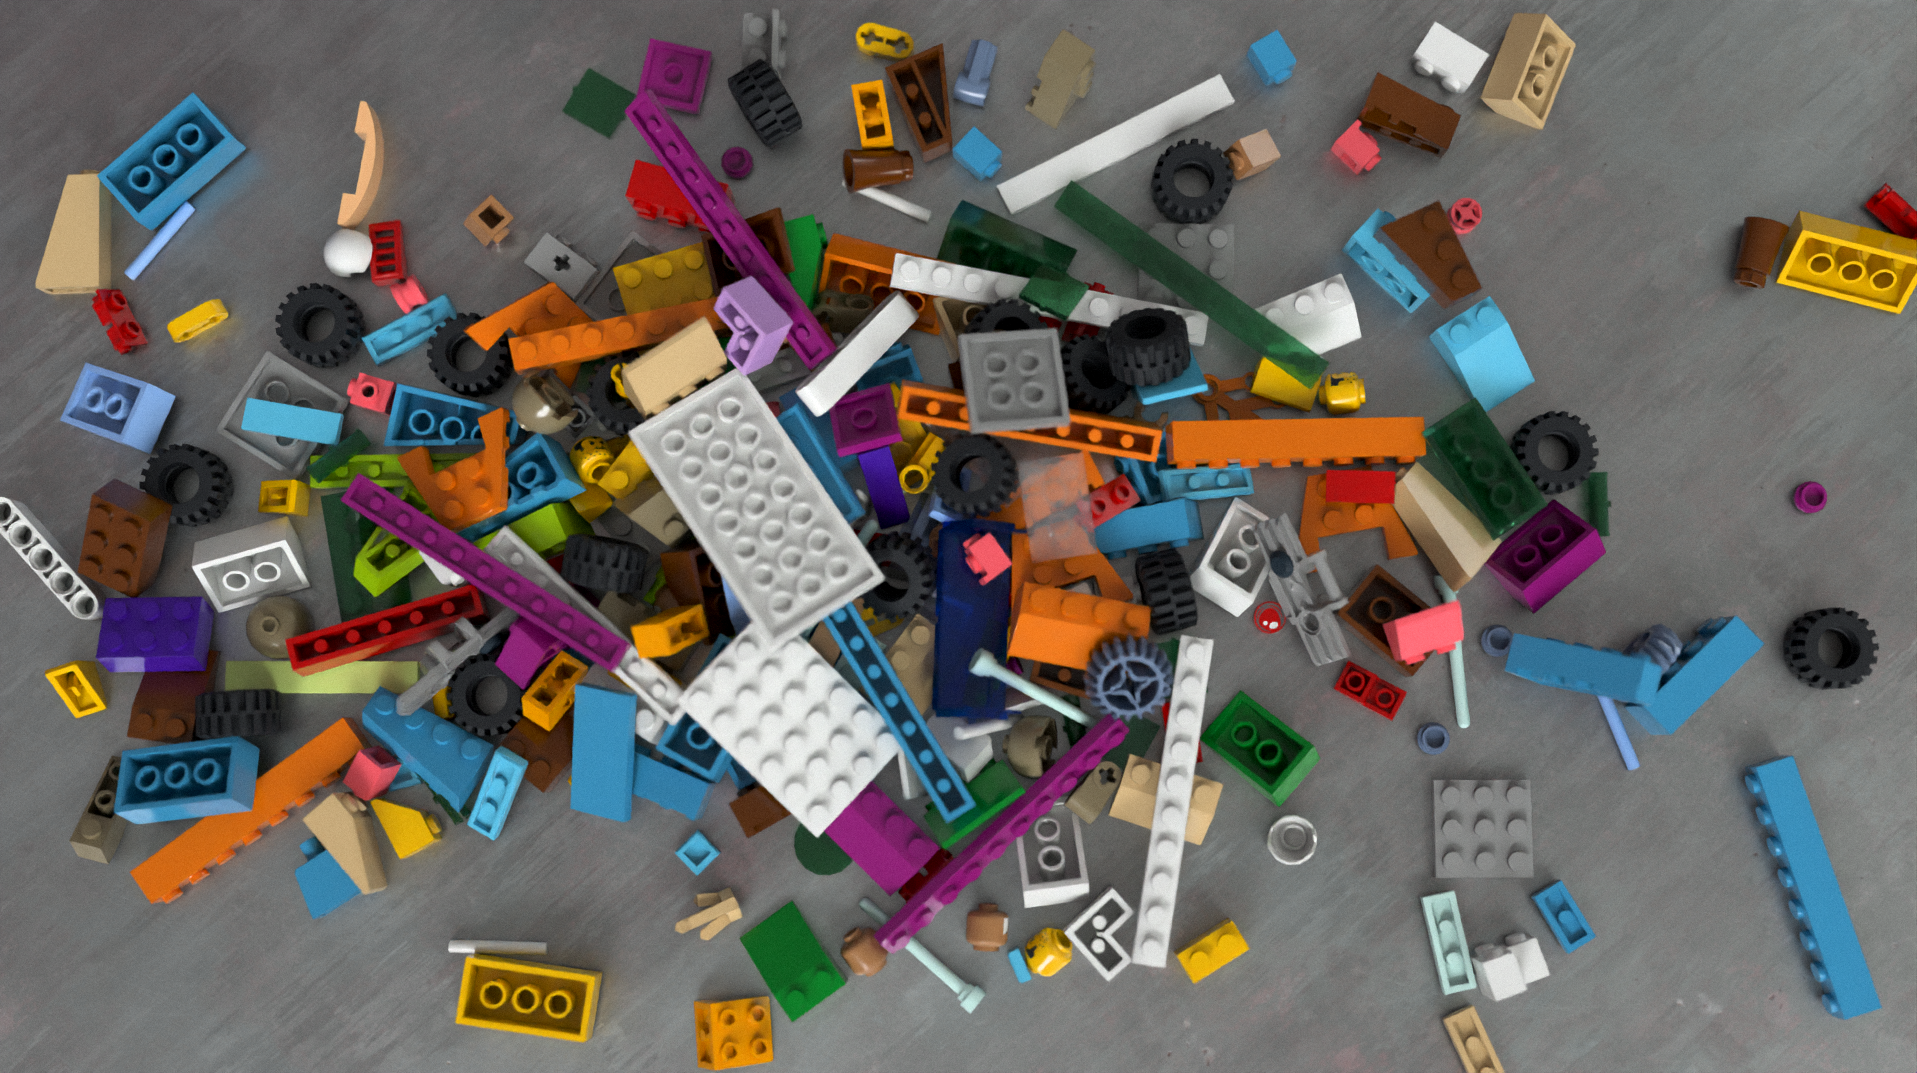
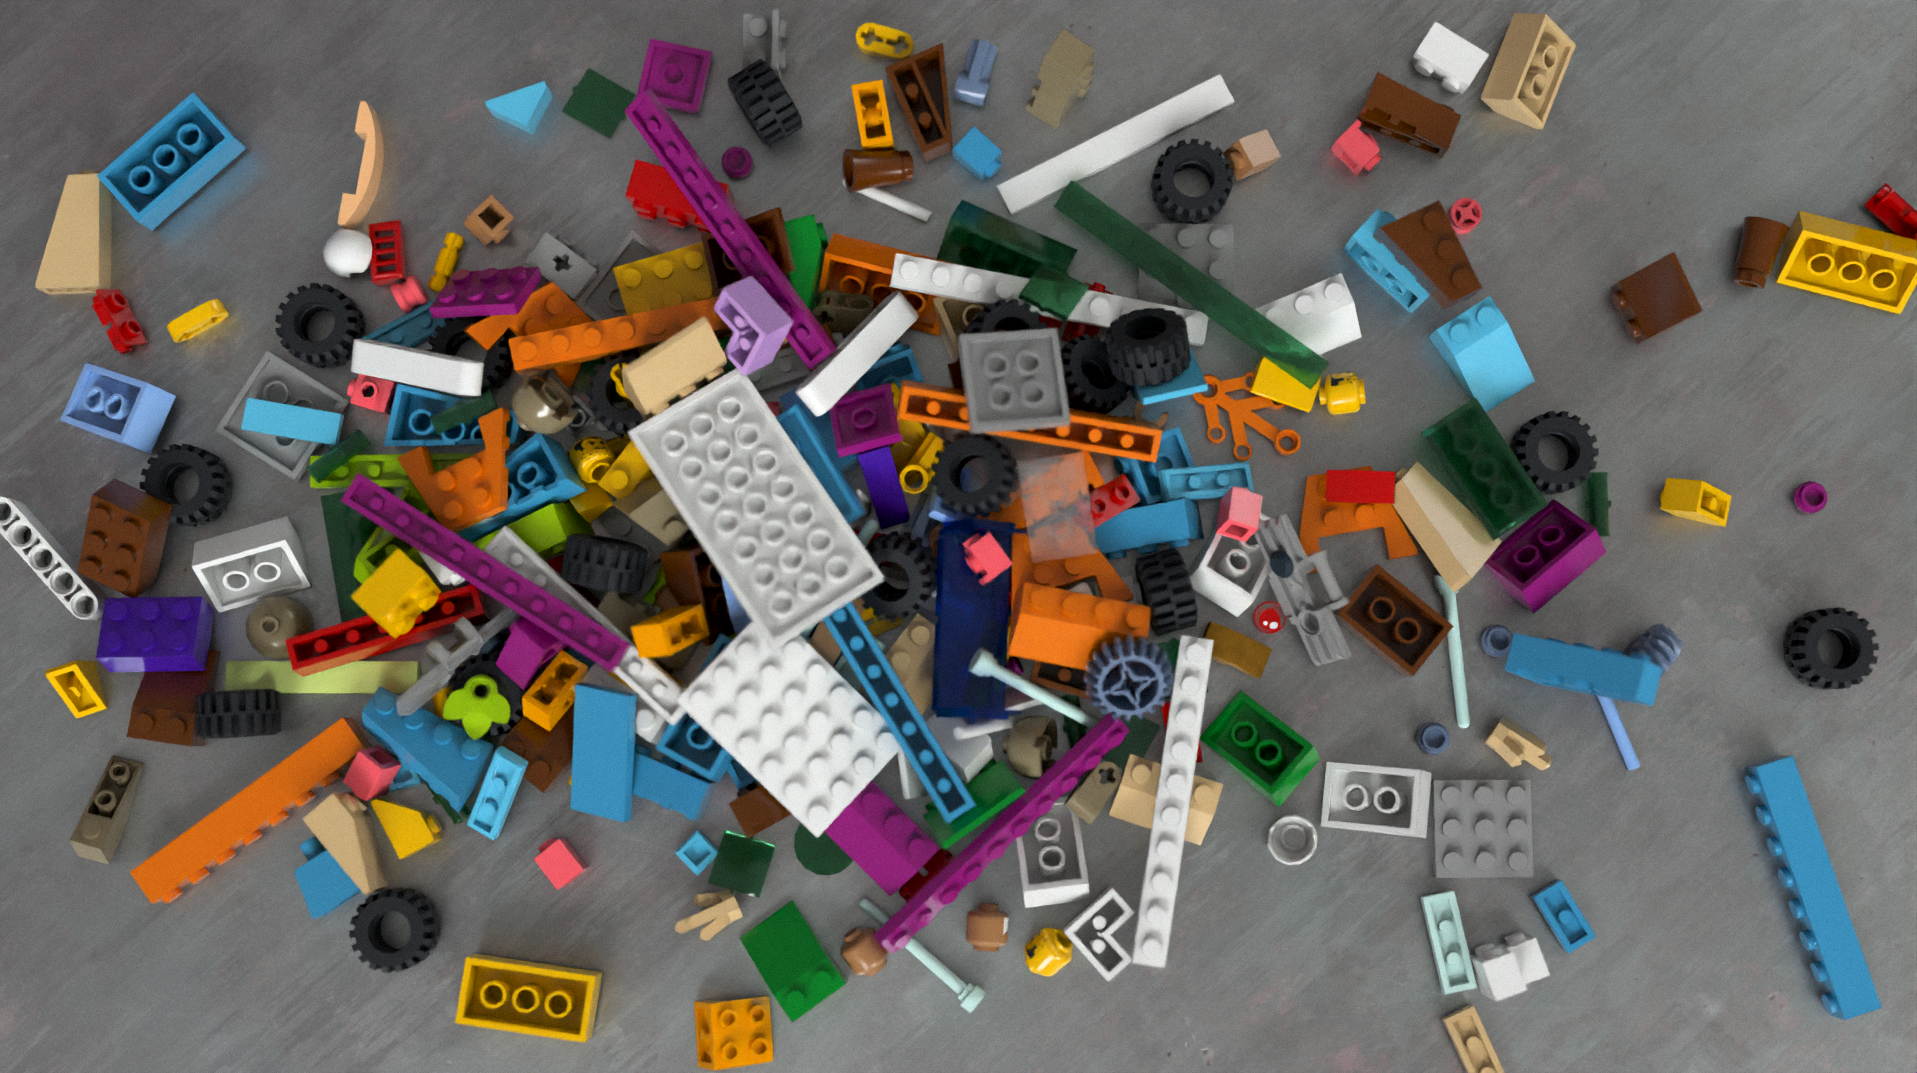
dark azure brick [114,736,260,825] -> none
light blue bar [124,201,196,280] -> none
yellow slope [258,480,311,517] -> none
white bar [449,939,548,955] -> none
medium azure tile [1007,946,1032,984] -> none
orange brick [1165,417,1426,470] -> none
yellow brick [1173,918,1250,984] -> none
dark azure brick [1247,30,1297,86] -> none
red slope [1334,661,1407,722] -> none
coral slope [1382,600,1464,665] -> none
dark azure brick [1624,615,1764,735] -> none
none -> black tyre [349,887,441,973]
none -> white beam [351,339,484,396]
none -> yellow brick [351,549,441,639]
none -> yellow axle [428,232,464,293]
none -> magenta plate [429,266,542,319]
none -> clear green pin [430,390,499,435]
none -> lime plate [443,674,510,740]
none -> medium azure slope [485,81,553,134]
none -> coral brick [534,837,589,890]
none -> clear green piece [708,830,776,898]
none -> pearl gold slope [1202,622,1272,678]
none -> coral brick [1216,486,1263,542]
none -> white slope [1321,762,1432,838]
none -> tan rock [1484,716,1551,771]
none -> reddish brown slope [1611,252,1703,344]
none -> yellow slope [1660,478,1732,527]

